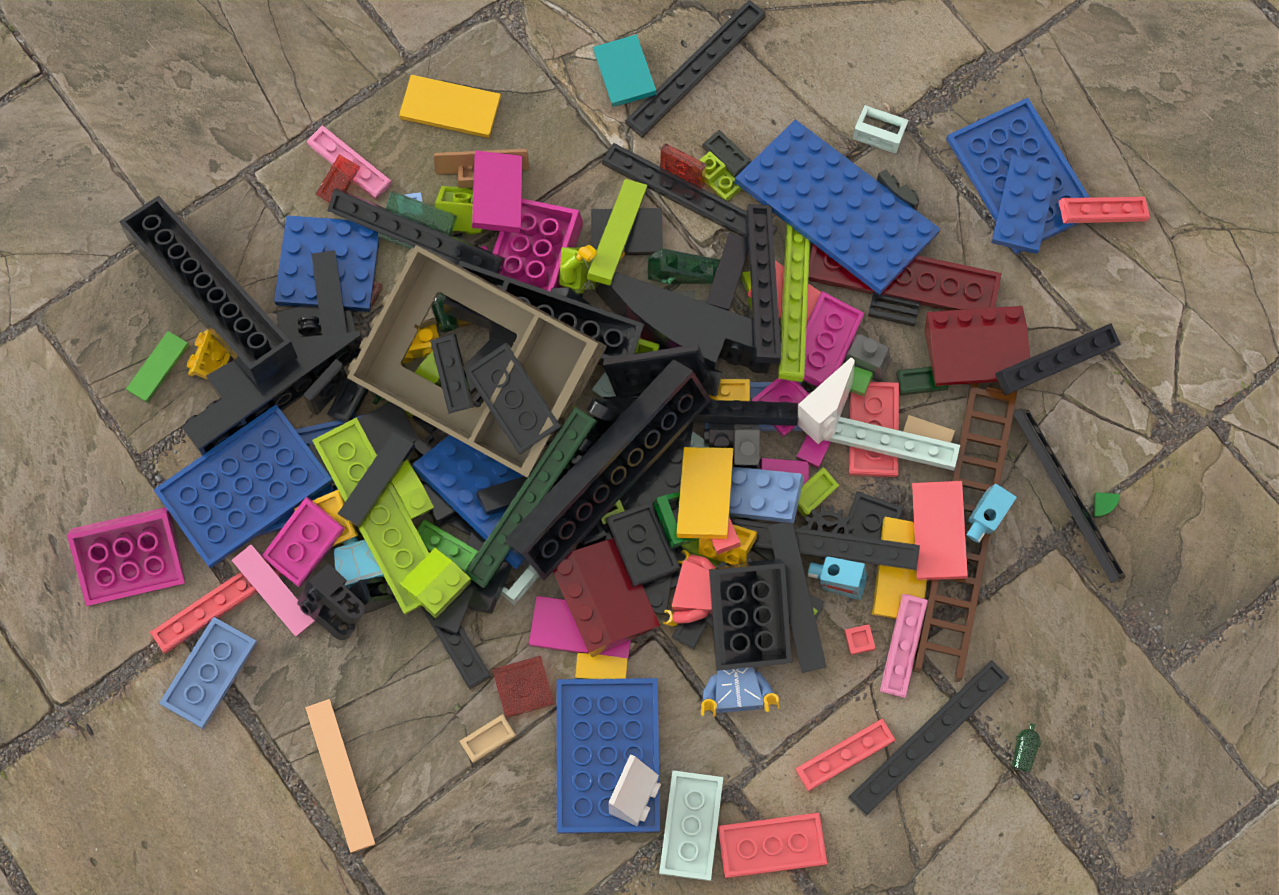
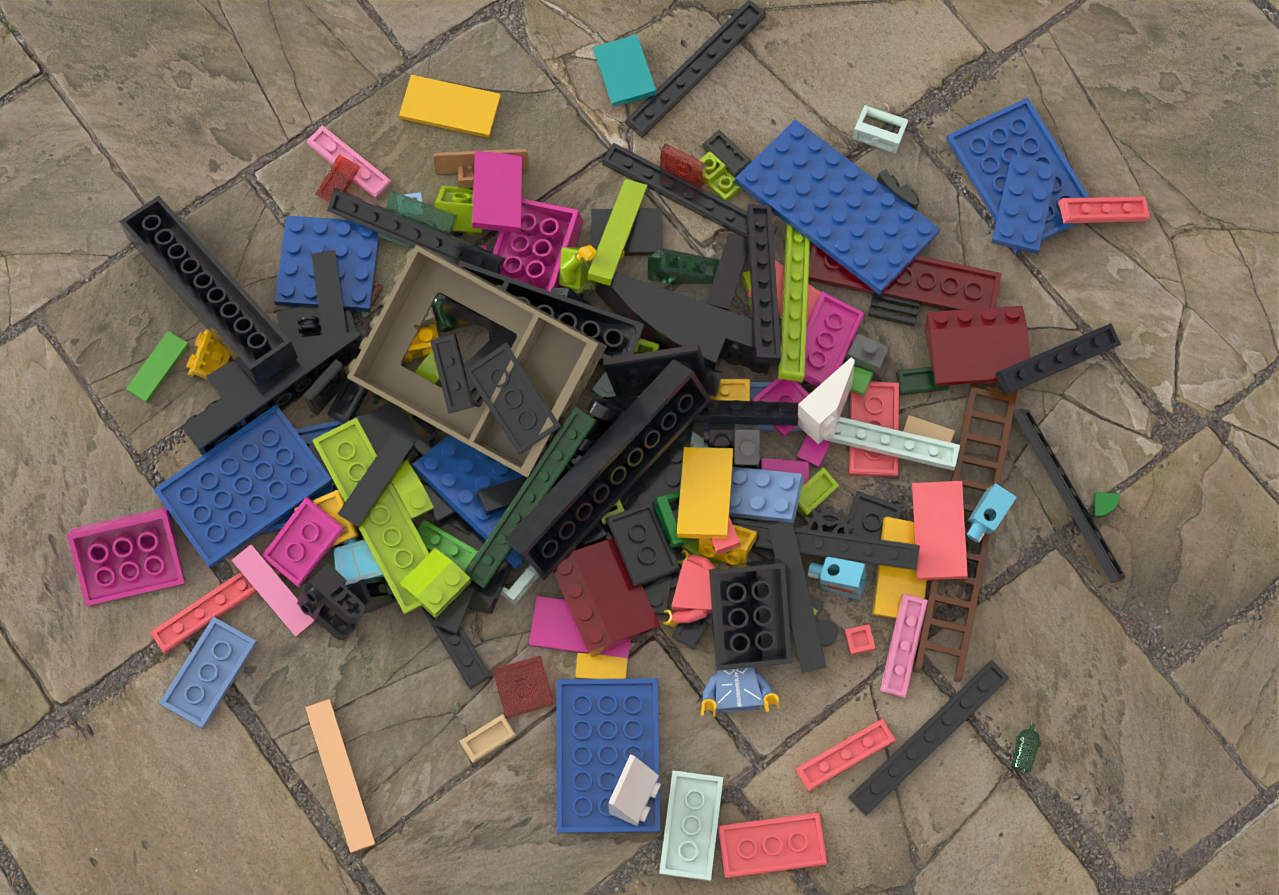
none -> black tile [817,620,838,647]

